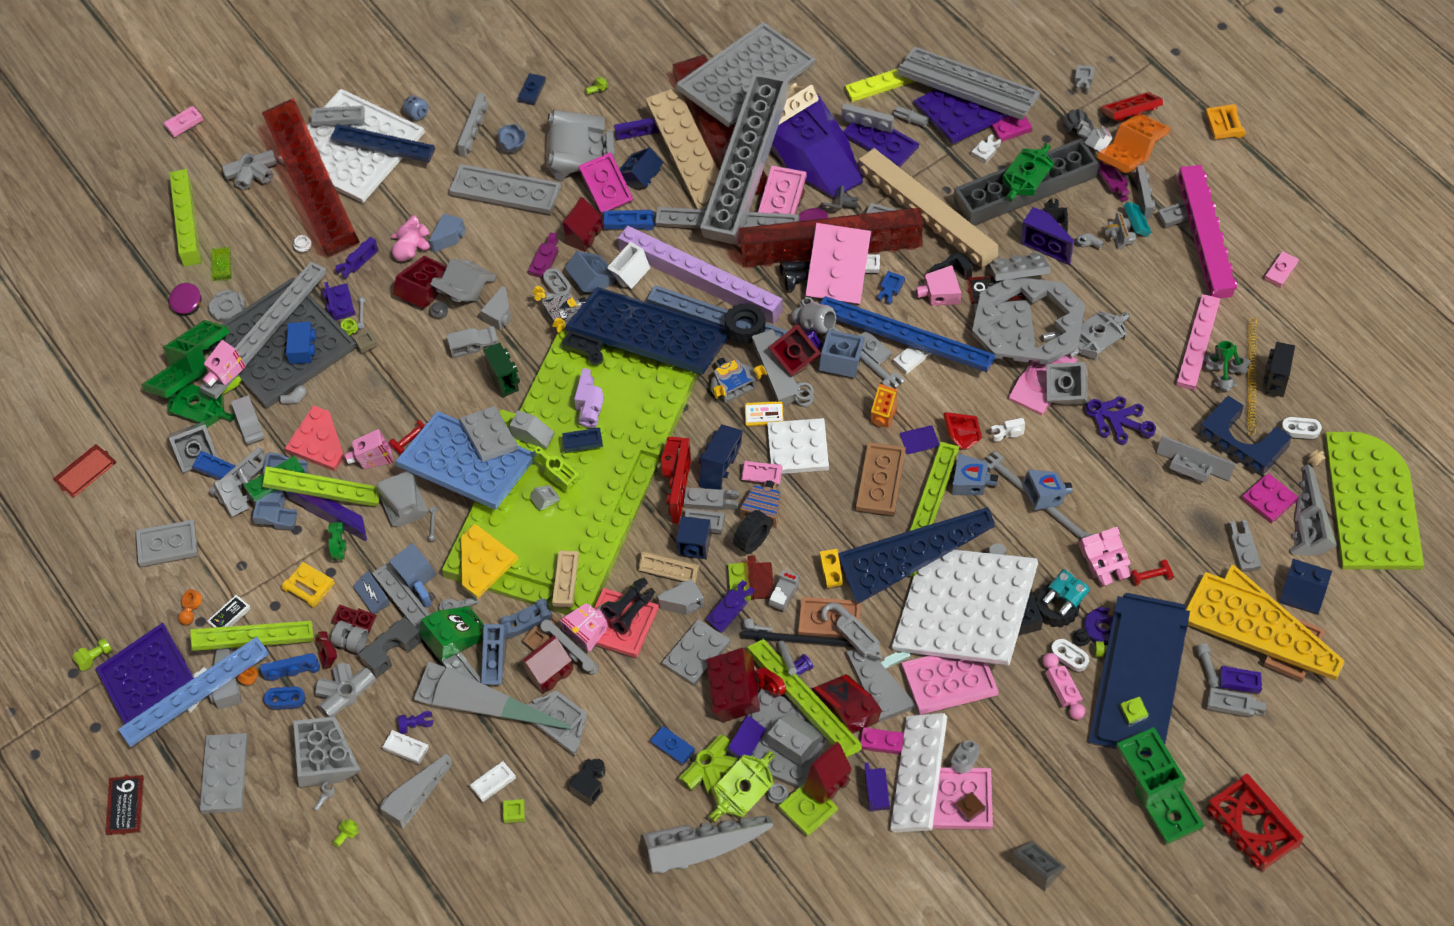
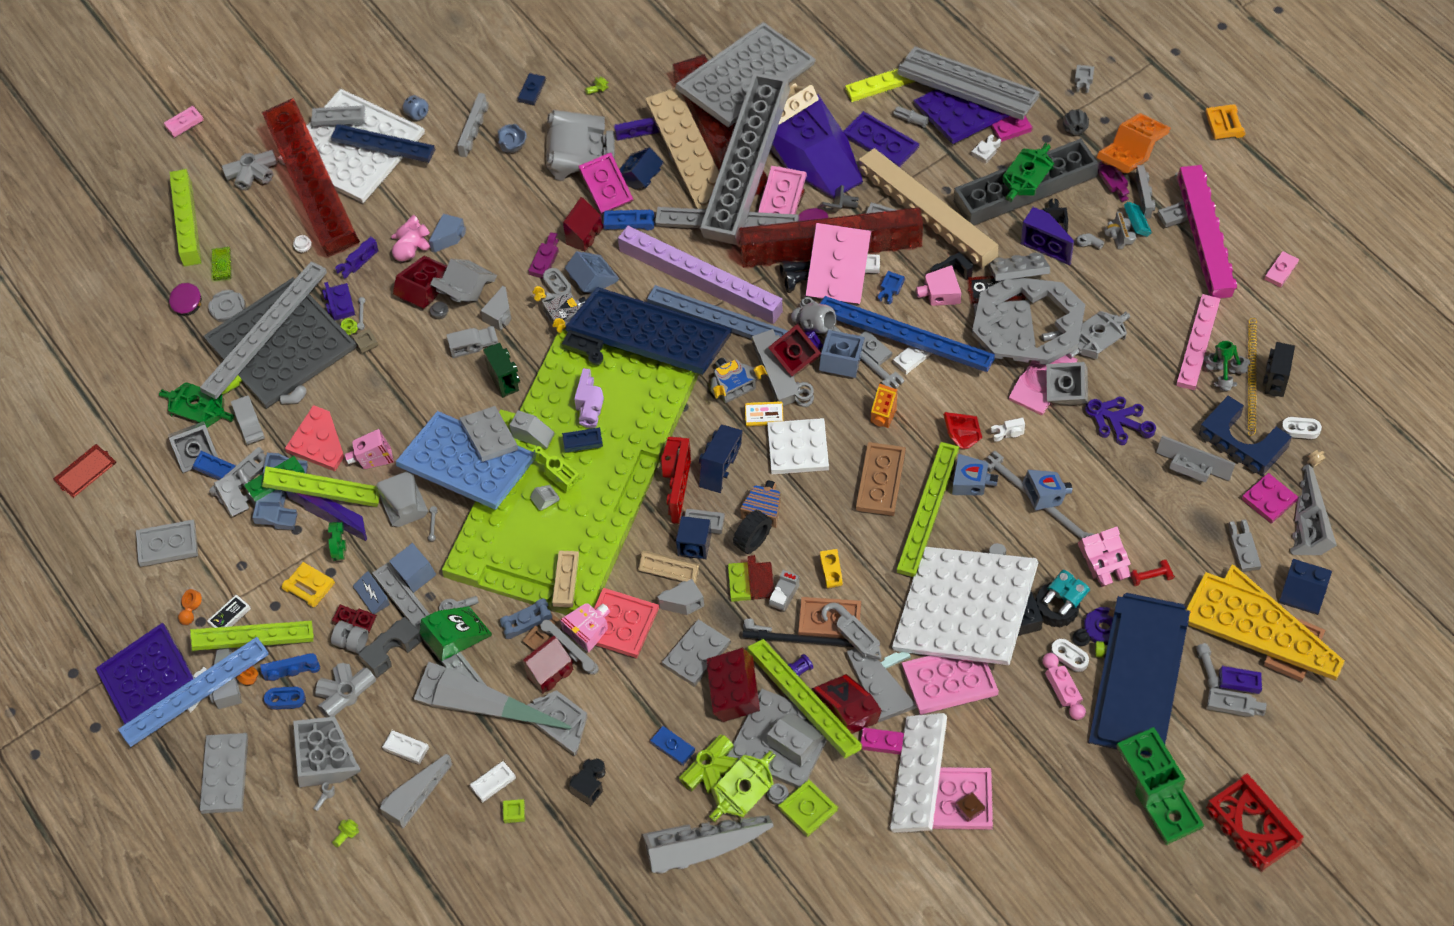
lime leg [72,638,113,671] -> none
piece [105,775,144,836] -> none
green bracket [142,320,230,398] -> none
bright pink torso [202,340,246,387] -> none
blue brick [286,322,316,364] -> none
dark red plate [315,631,337,669] -> none
red piece [389,420,425,455] -> none
dark purple piece [398,711,433,734] -> none
medium blue tile [414,581,432,608] -> none
light grey plate [449,164,561,214] -> none
yellow plate [461,524,518,599] -> none
sand blue slope [481,624,507,685] -> none
black piece [600,577,655,634] -> none
white torso [607,242,650,289] -> none
light grey hinge [684,487,739,510] -> none
dark purple plate [706,580,755,633] -> none
black tyre [725,303,766,344] -> none
dark purple slope [728,716,766,759] -> none
bright pink plate [741,461,783,485] -> none
red plate [756,668,786,697] -> none
light grey piece [777,640,797,675] -> none
dark red slope [803,742,852,804] -> none
dark blue wing [838,507,995,604] -> none
light grey plate [842,103,894,133] -> none
dark purple panel [864,762,890,811] -> none
dark purple sticker [900,425,940,454] -> none
light grey plate [951,740,980,773] -> none
dark grey slope [1011,841,1066,891] -> none
light grey hips [1075,119,1112,151] -> none
red plate [1100,92,1163,121] -> none
lime plate [1120,696,1148,724] -> none
lime plate [1325,432,1424,569] -> none

